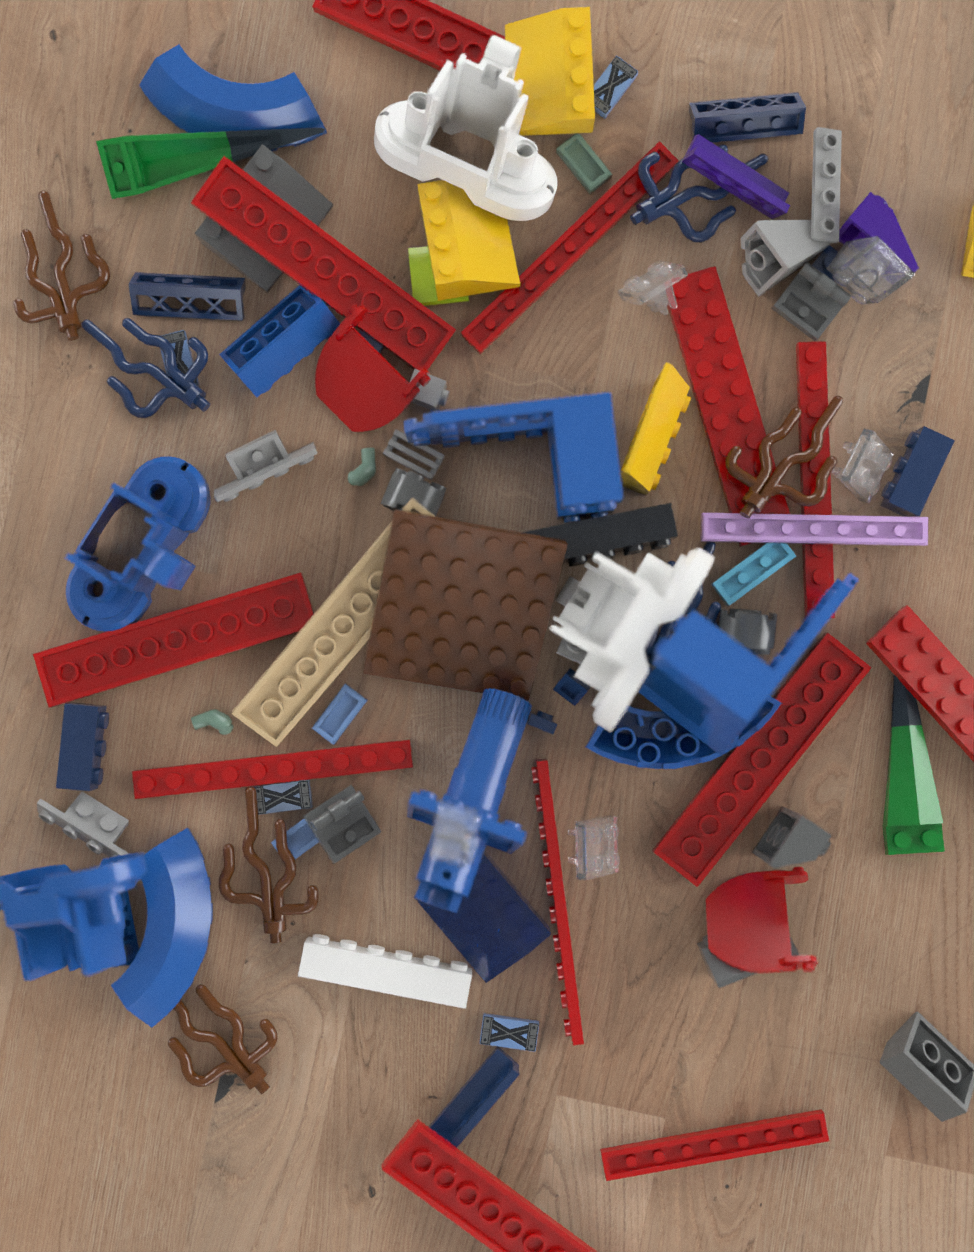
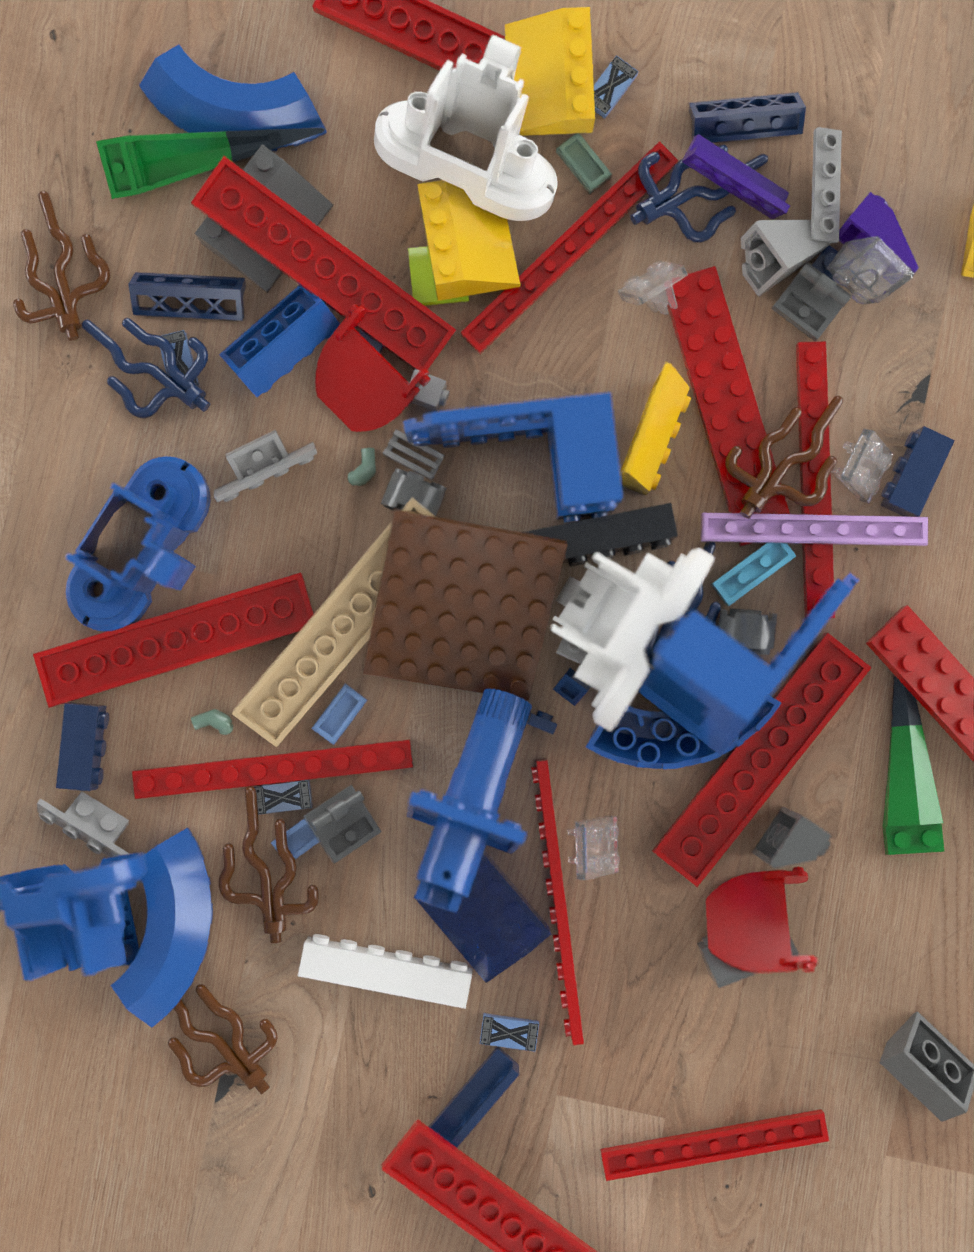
clear brick [430,801,481,868] -> none

